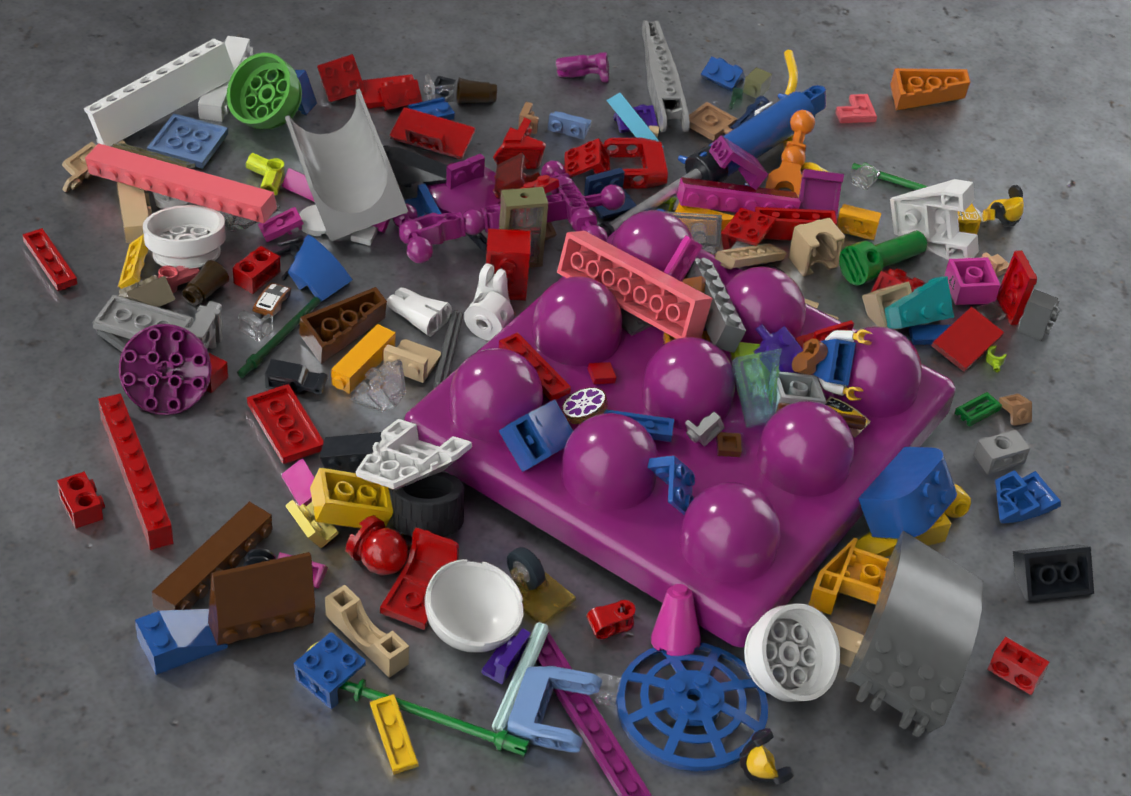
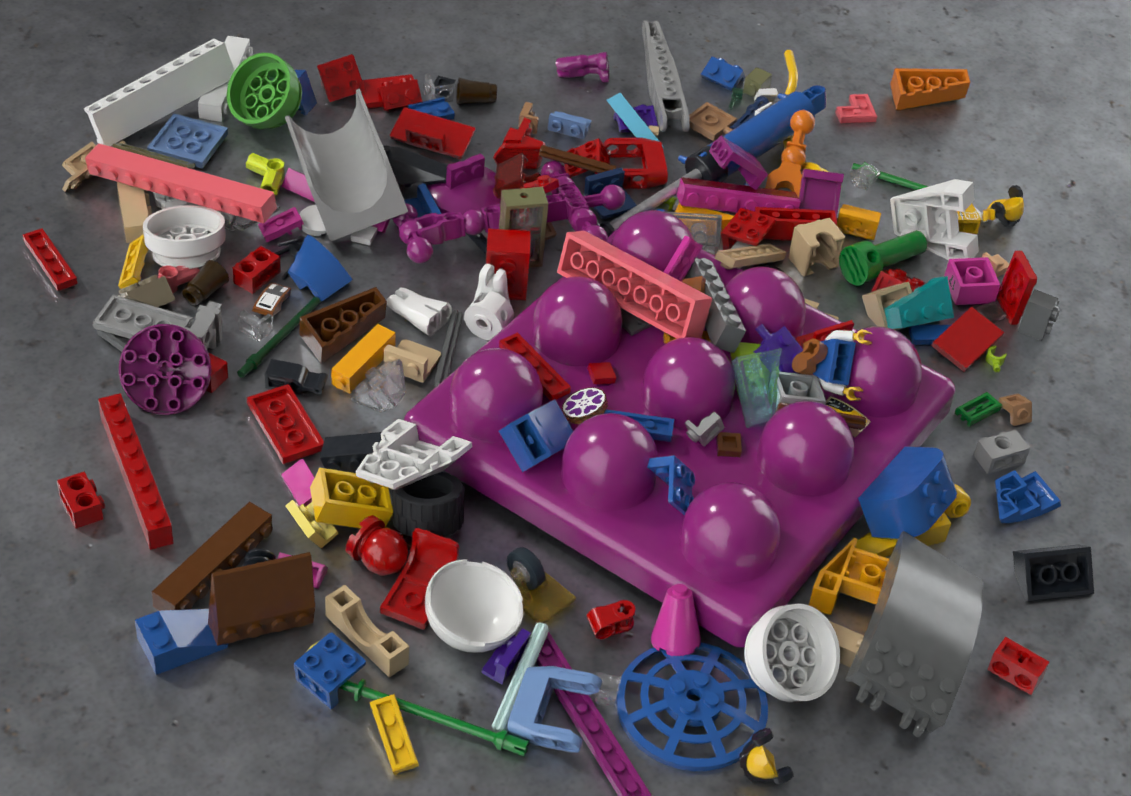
none -> reddish brown axle [539,145,616,173]
none -> white tile [754,88,778,103]

